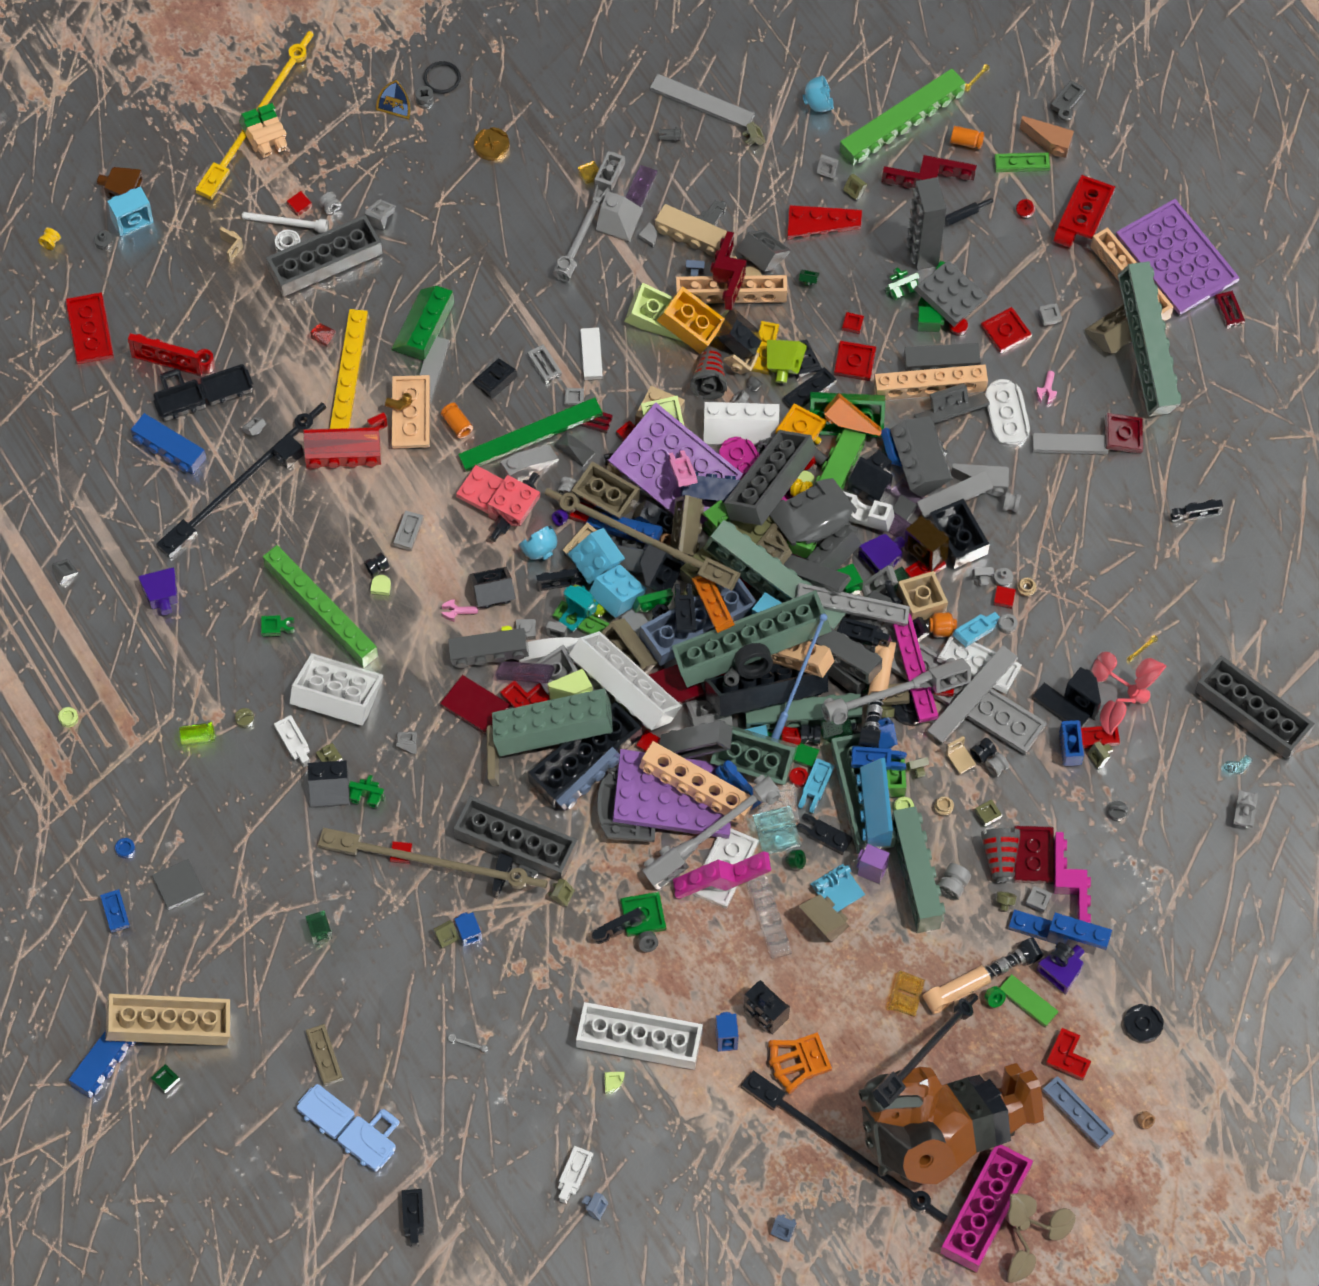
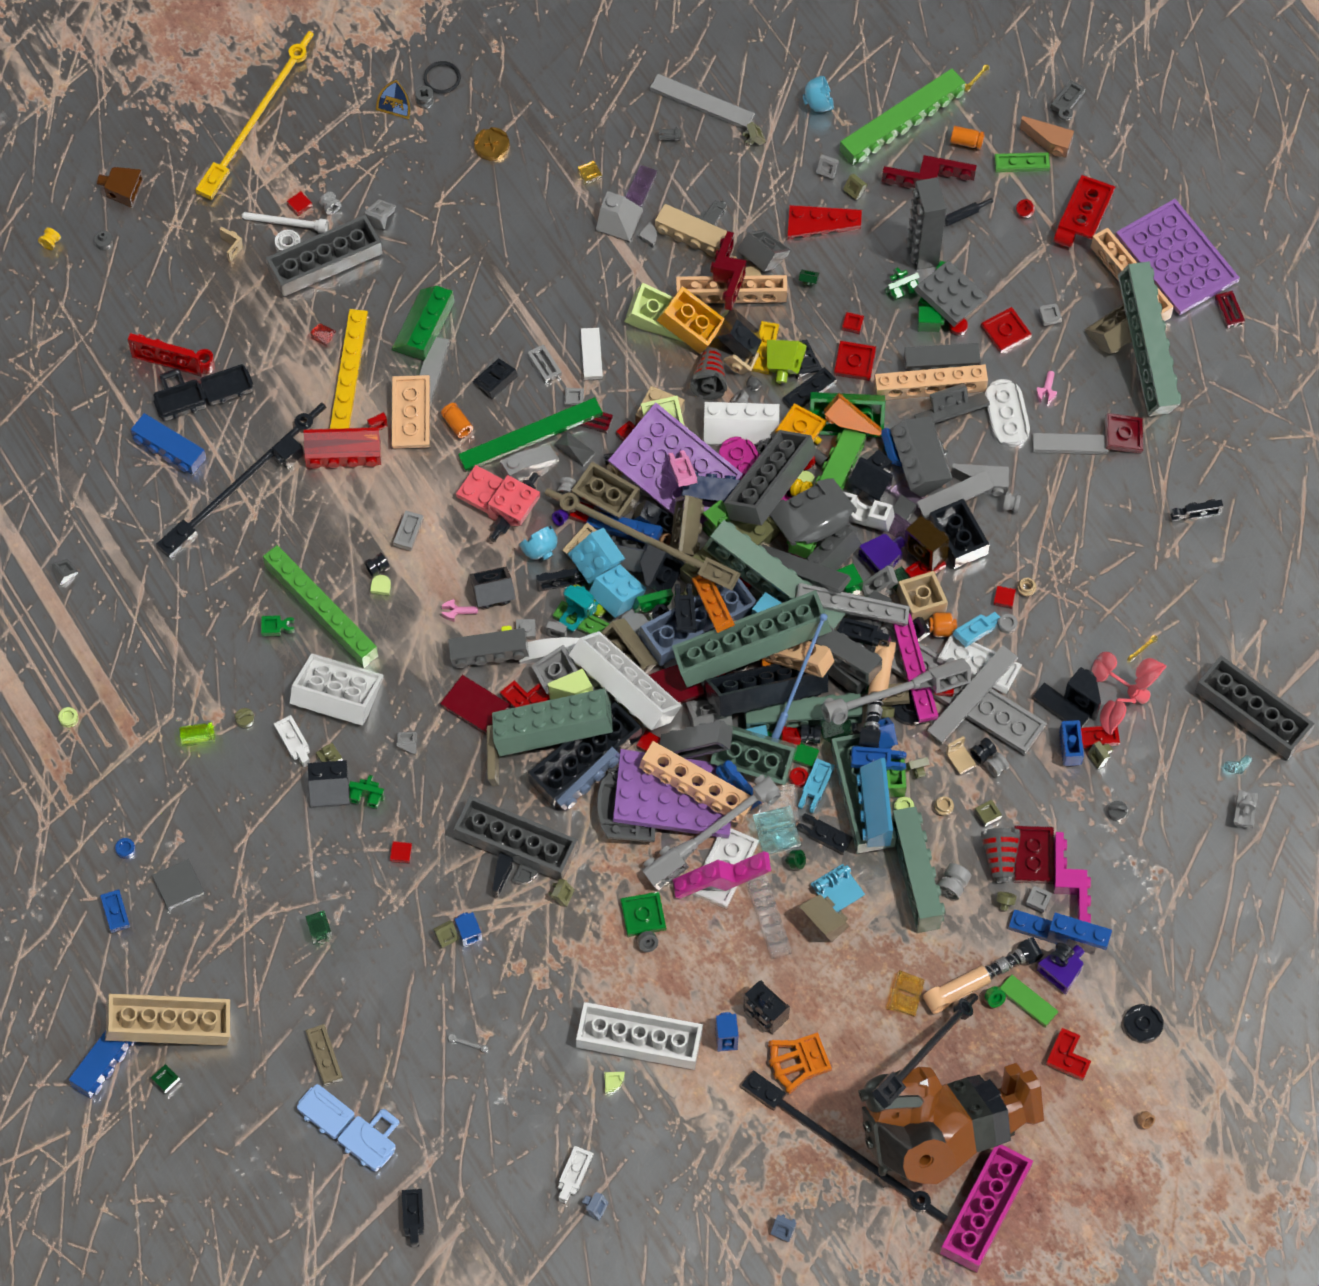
red tile [66,292,114,365] -> none
medium azure brick [107,186,154,237] -> none
dark purple torso [139,567,178,615] -> none
light nougat hips [239,103,287,158] -> none
light grey plate [241,417,266,436] -> none
dark tan bar [318,828,548,889] -> none
pearl gold arm [385,393,413,411] -> none
clear purple tile [495,661,555,683] -> none
light grey bar [553,151,625,282] -> none
black hinge [592,908,646,944] -> none
sand blue tile [686,260,705,276] -> none
dark grey pin [724,666,740,686] -> none
black tyre [734,643,773,679] -> none
dark tan wing [757,523,792,565] -> none
medium lavender brick [856,844,889,884] -> none
black bar [884,580,903,605] -> none
light grey tile [972,567,994,586] -> none
light grey tile [994,568,1013,587] -> none
dark tan plant [1006,1193,1076,1283] -> none
sand blue plate [1042,1076,1114,1149] -> none

